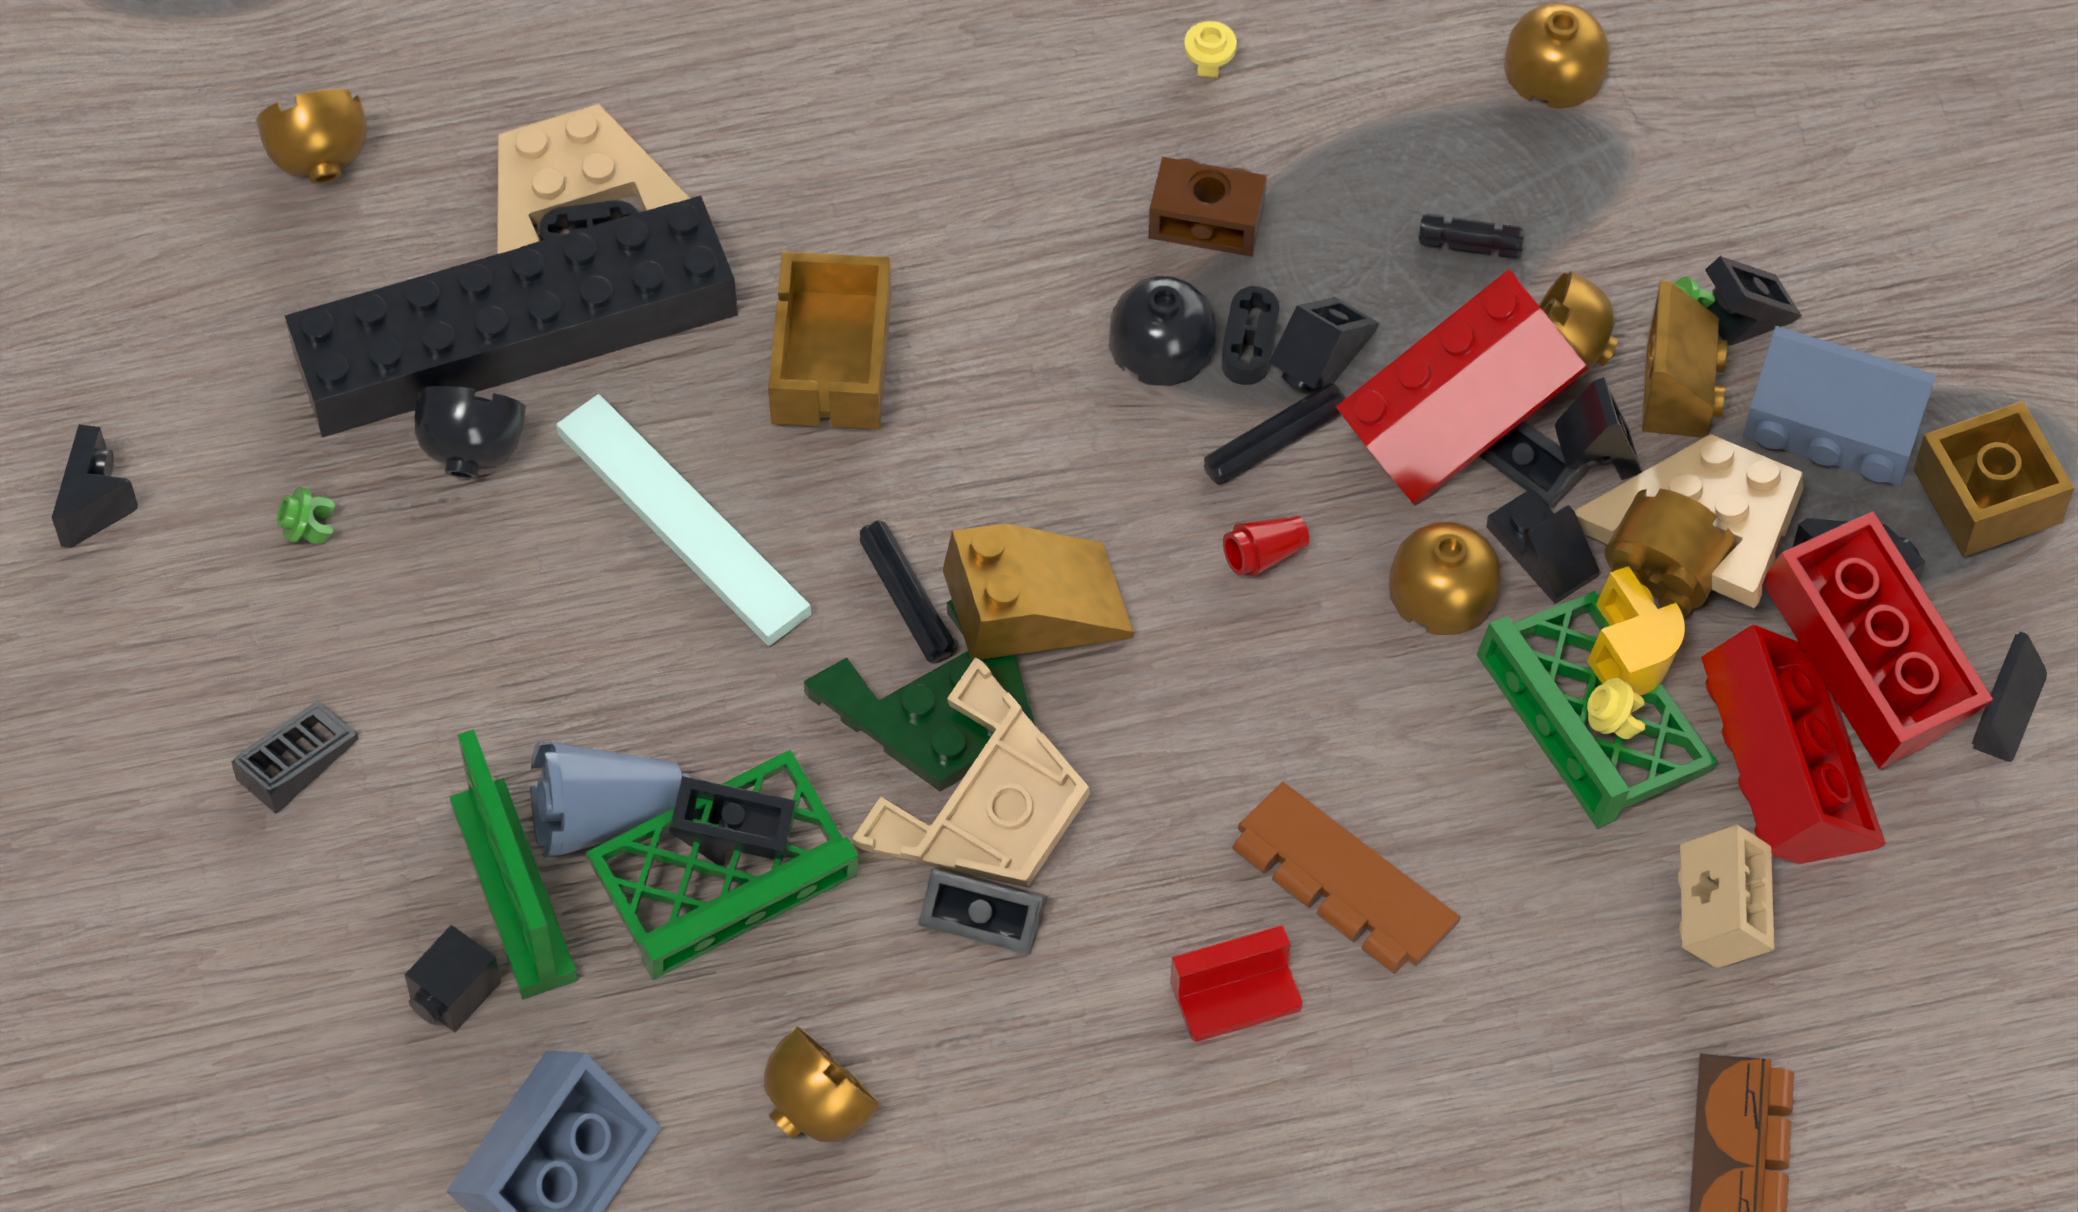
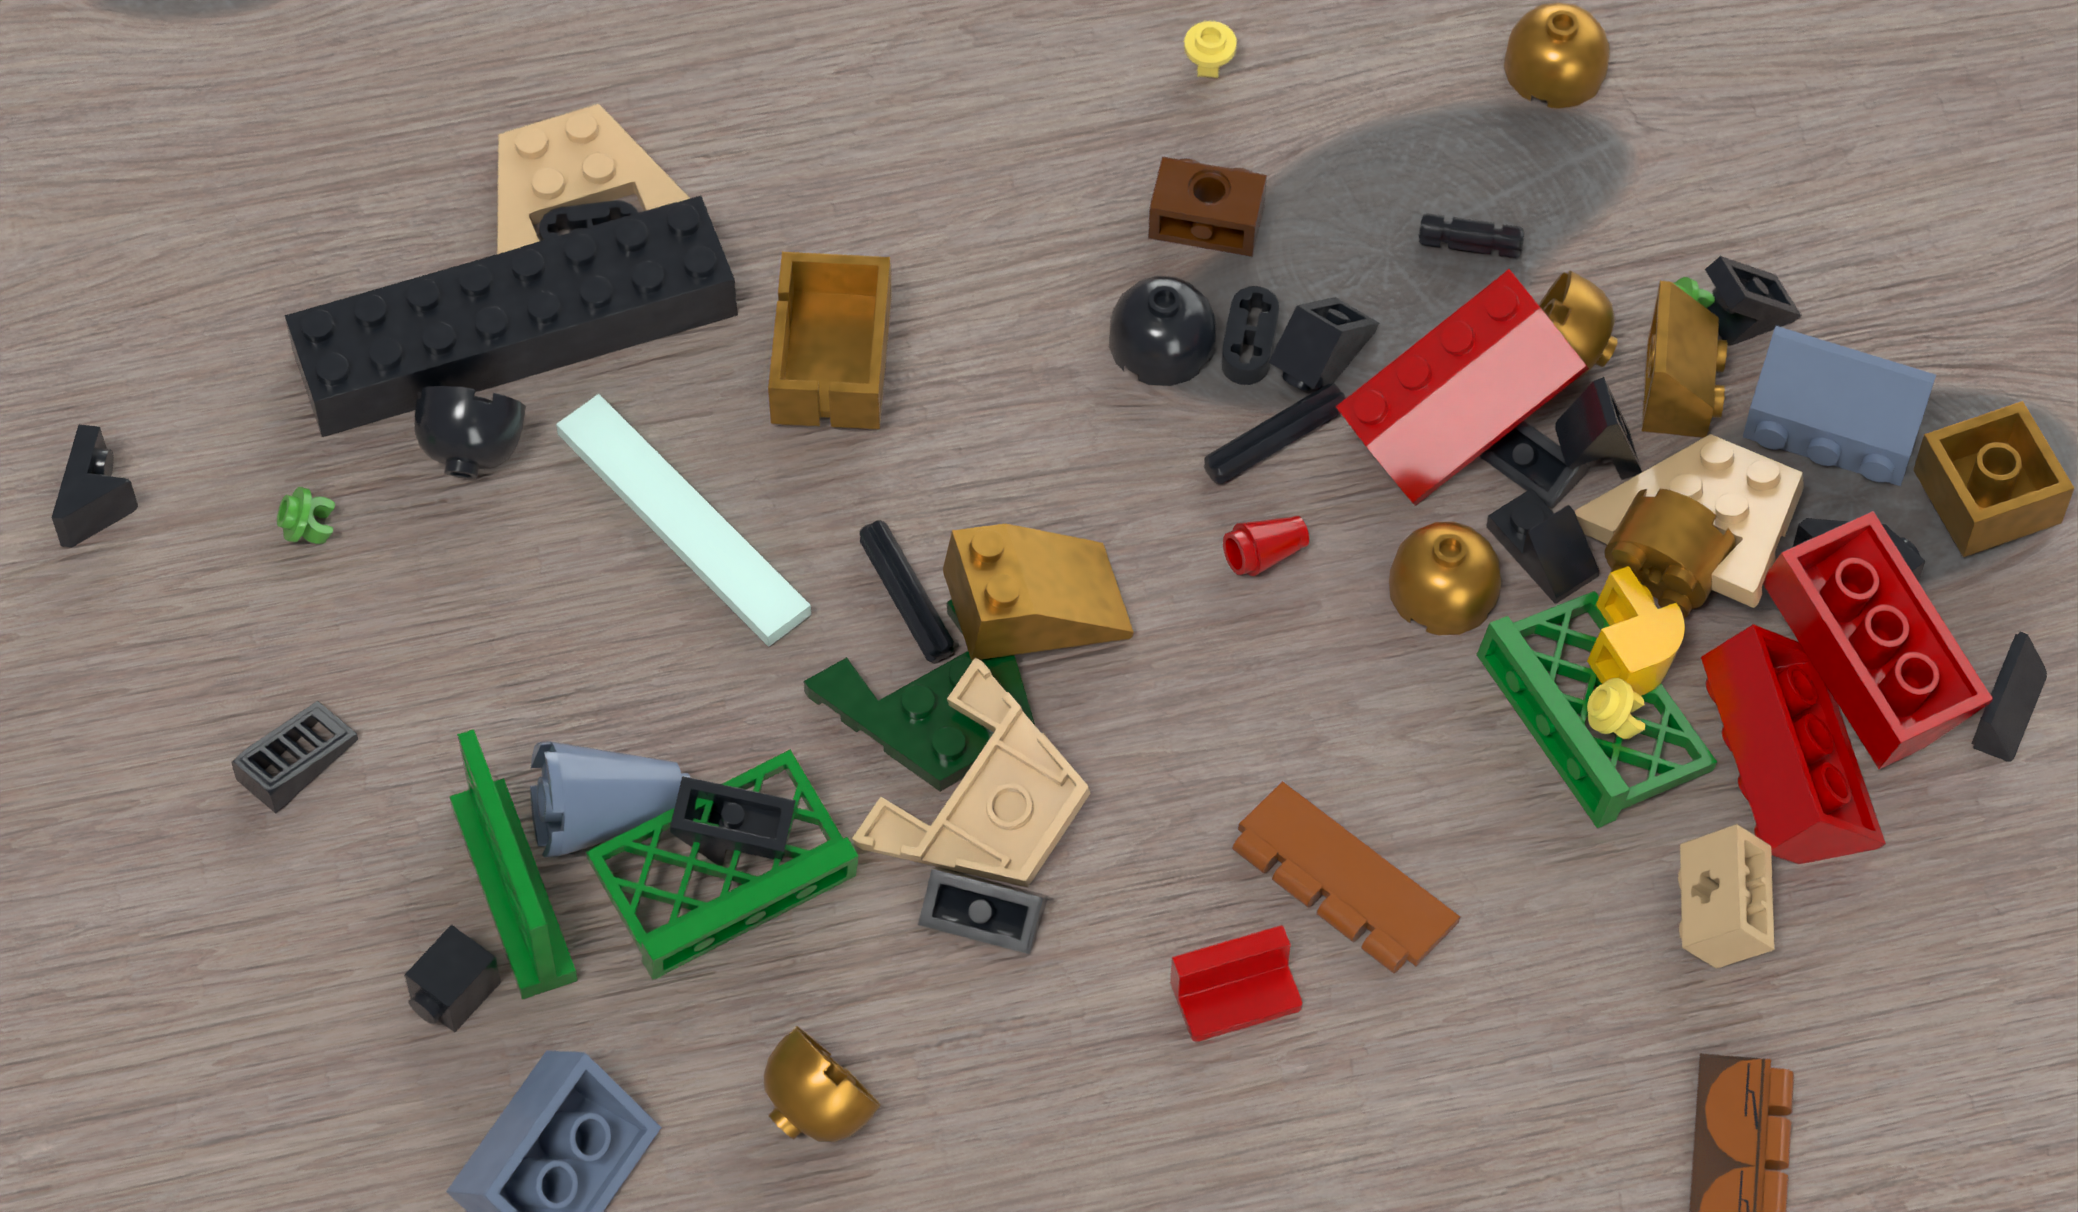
pearl gold cylinder [256,89,367,184] -> none

